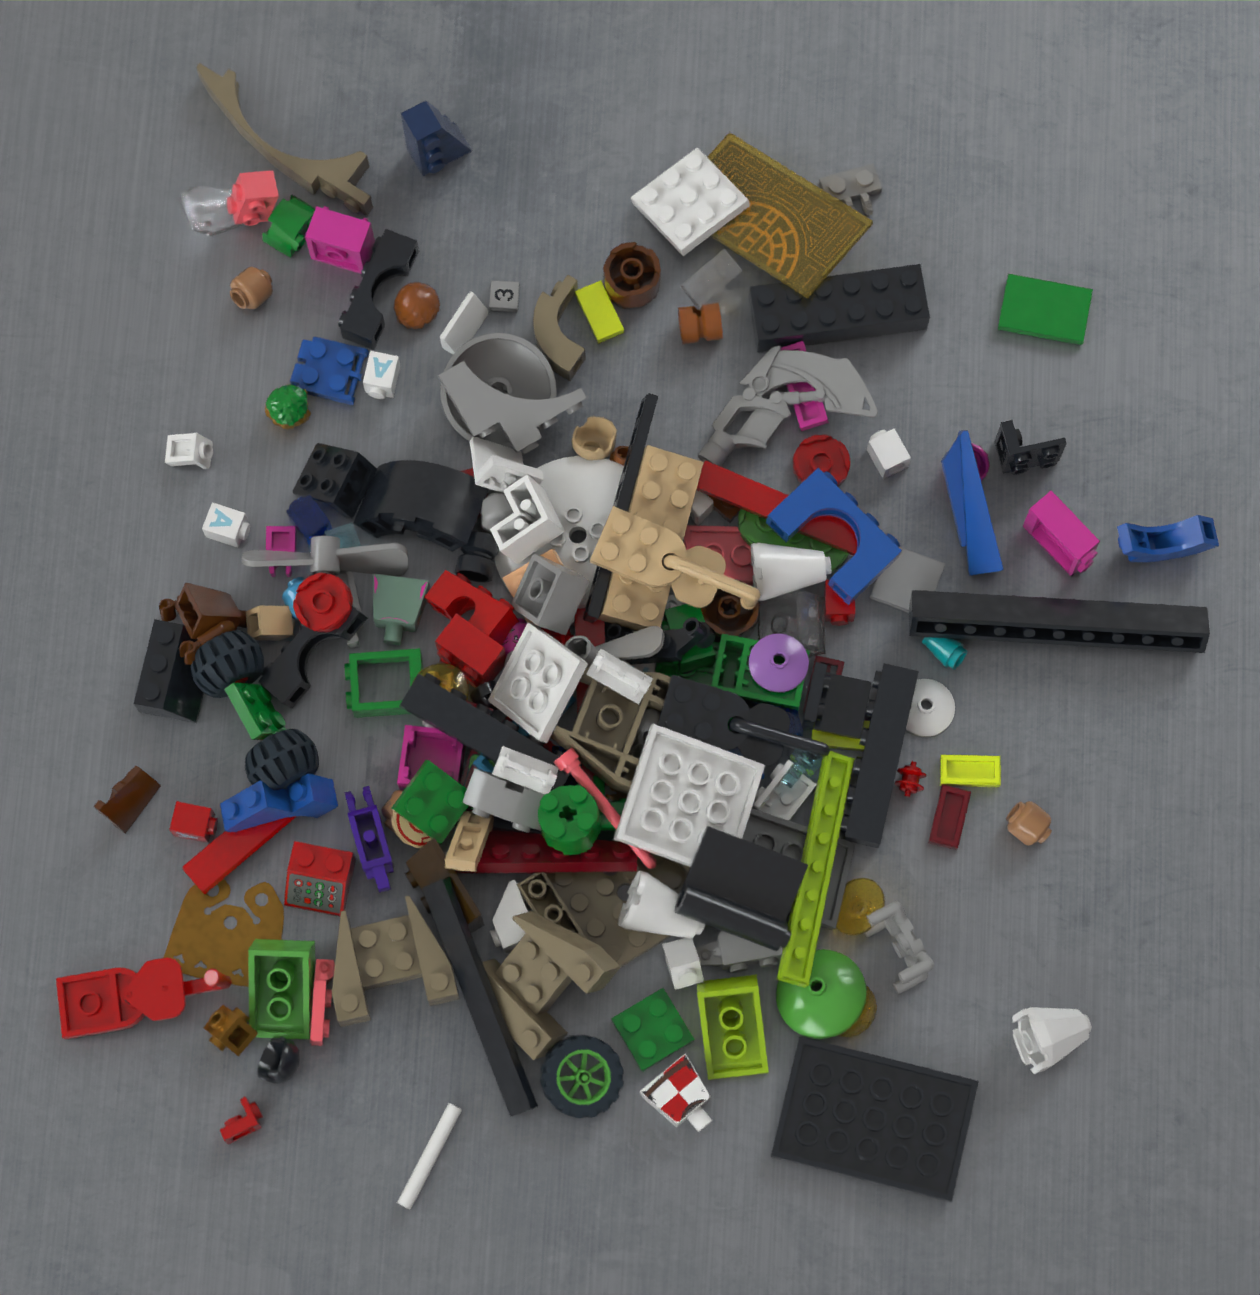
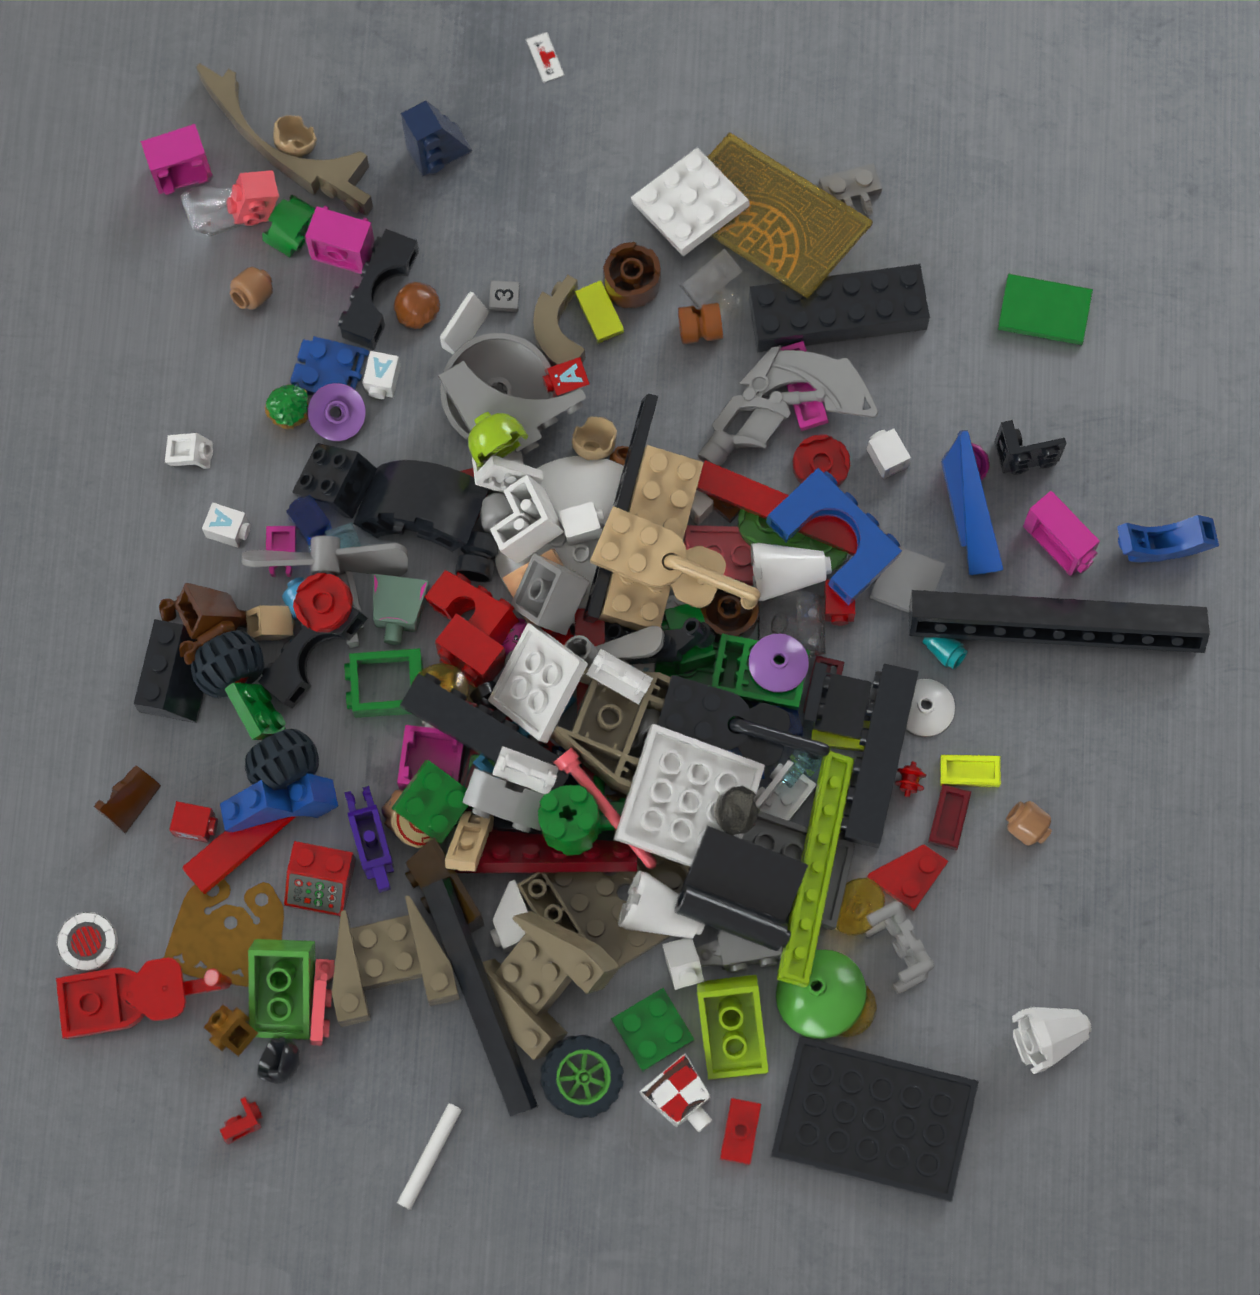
none -> tile [56,912,118,973]
none -> dark pink container [140,124,213,195]
none -> tan hair [273,115,317,157]
none -> medium lavender dish [308,383,366,441]
none -> lime cylinder [468,412,528,467]
none -> white sticker [526,32,564,83]
none -> red brick [542,357,590,397]
none -> white brick [559,501,606,546]
none -> clear smoke hair [714,786,760,835]
none -> red plate [720,1098,761,1165]
none -> red wing [866,844,948,911]

